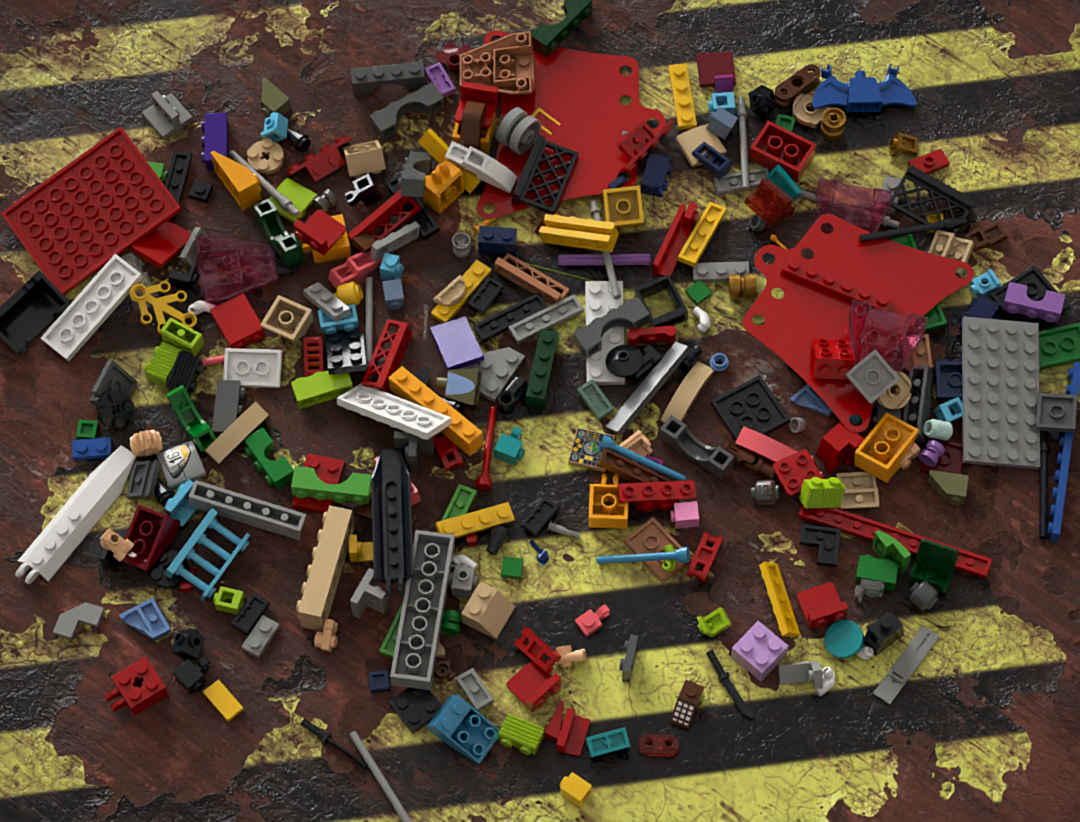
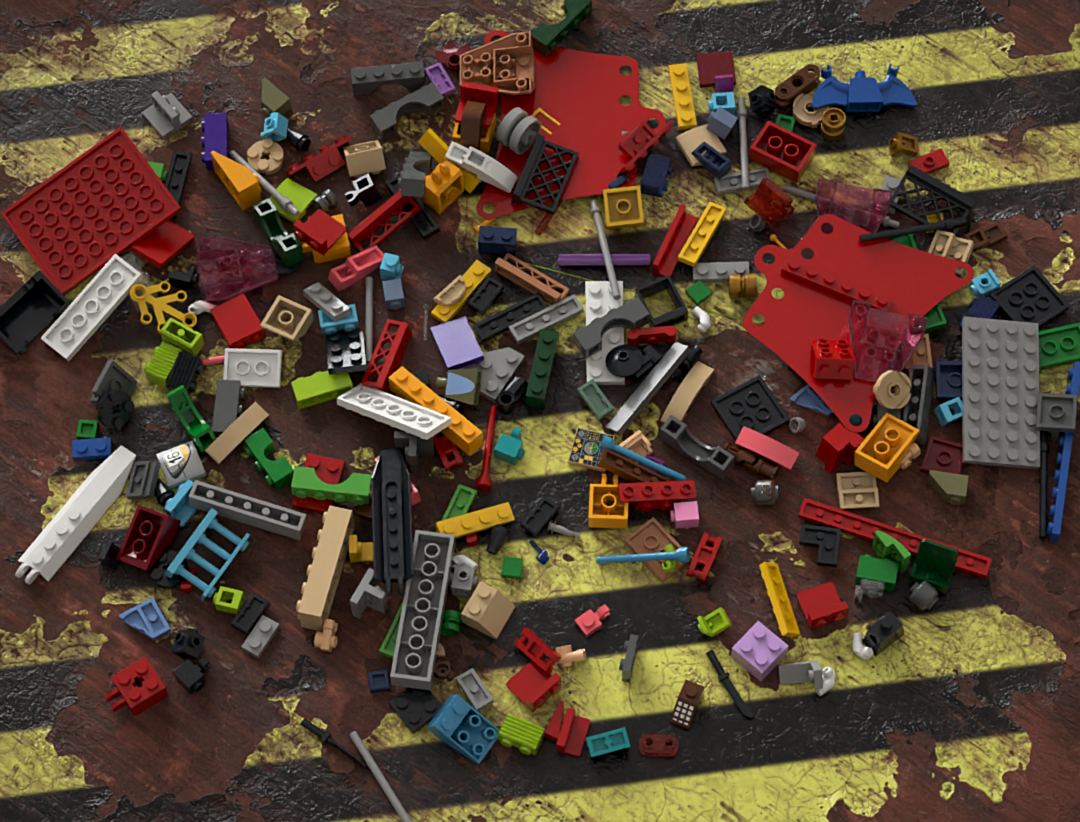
light grey tile [53,602,105,640] -> none
light nougat plate [100,528,134,562] -> none
light nougat gear [130,430,163,457] -> none
light grey plate [179,227,210,268] -> none
black plate [188,180,213,203] -> none
yellow tile [203,679,244,722] -> none
red slope [303,336,324,377] -> none
yellow head [334,282,363,306] -> none
reddish brown tile [352,231,377,254] -> none
light grey plate [370,221,420,262] -> none
light grey wheel [452,232,471,258] -> none
yellow brick [539,214,619,252] -> none
yellow brick [559,772,592,808] -> none
red plate [683,202,699,228] -> none
medium blue plate [710,353,729,372] -> none
teal tile [766,164,803,205] -> none
red bracket [773,449,825,496] -> none
lime brick [799,477,846,509] -> none
teal tile [824,620,865,659] -> none
light grey bracket [845,349,900,404] -> none
light grey piece [873,626,940,705] -> none
medium lavender wheel [919,440,945,467] -> none
light aqua brick [923,419,953,441] -> none
medium lavender arch [1002,282,1065,323] -> none

